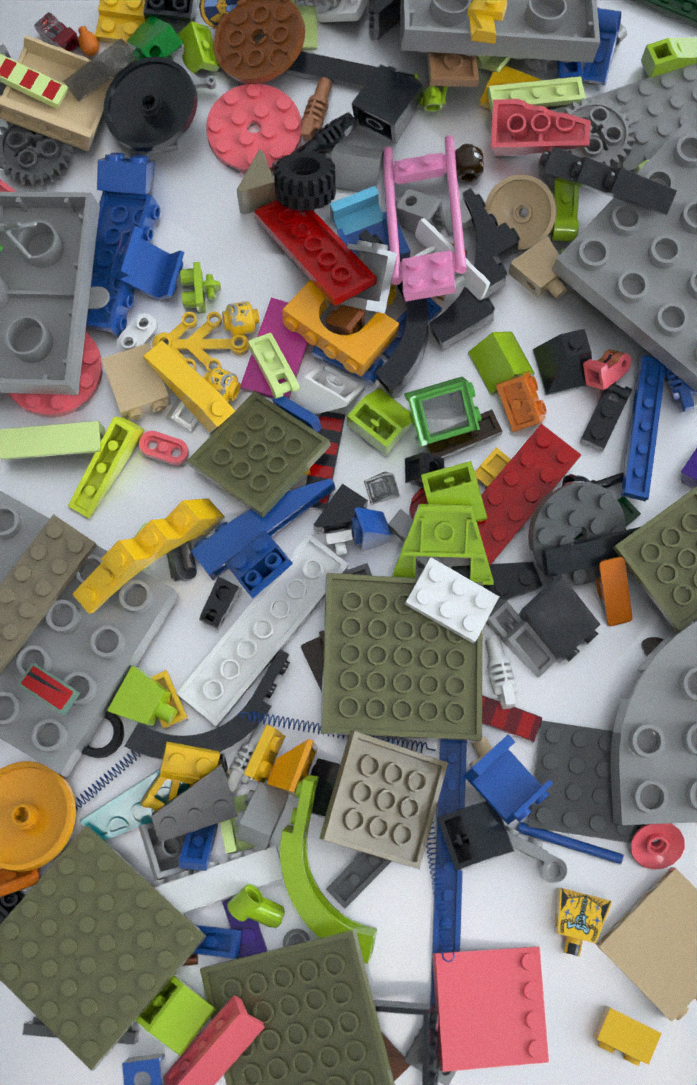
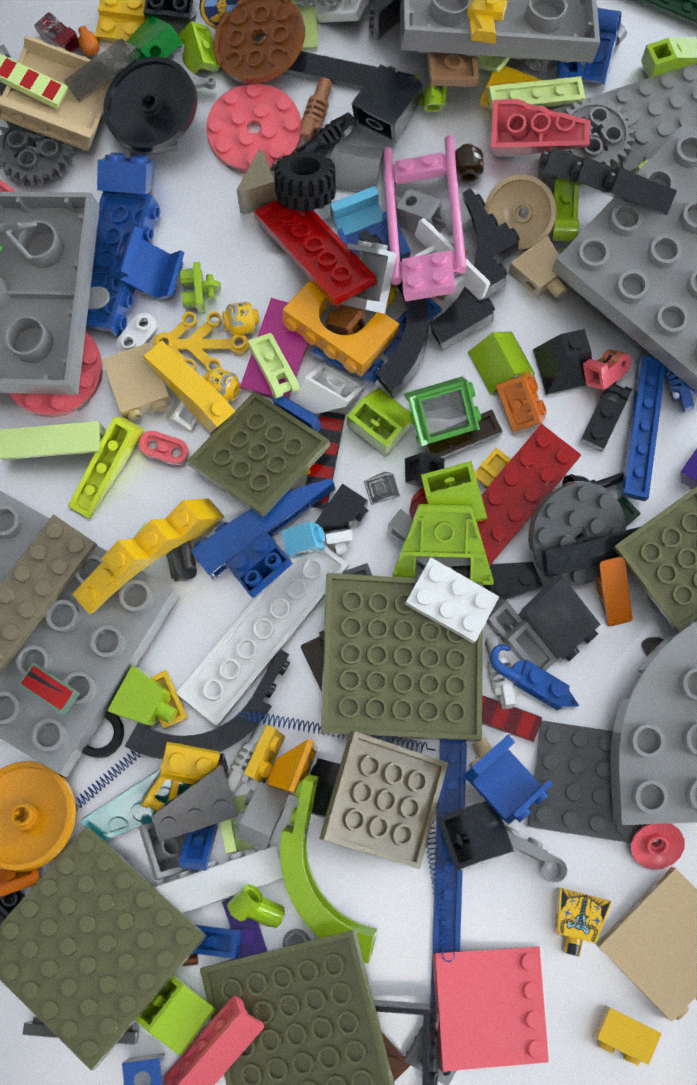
black leg [199,576,242,630] -> none
dark grey plate [326,852,392,909] -> none
blue slope [351,507,392,552] -> none
blue bar [517,822,624,865] -> none
none -> medium azure brick [281,521,325,558]
none -> blue plate [490,644,579,711]

